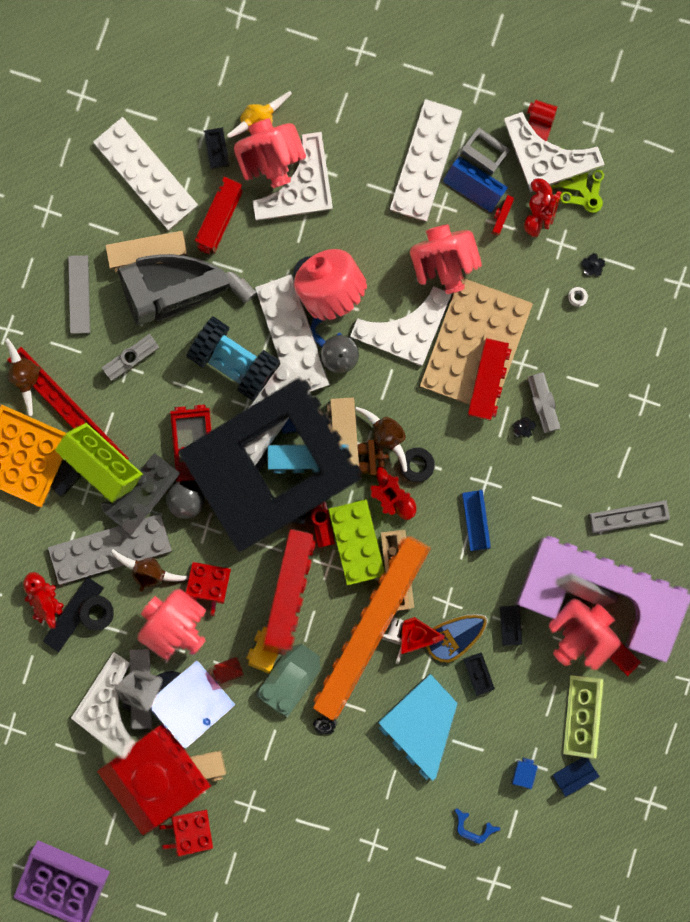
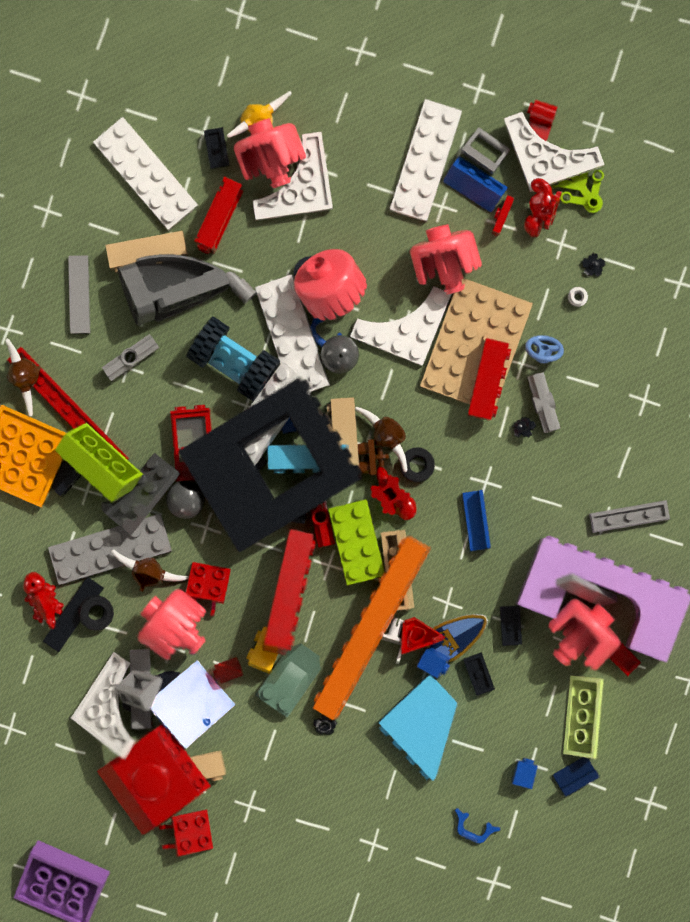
none -> blue brick [417,647,451,678]
none -> medium blue piece [525,335,564,363]

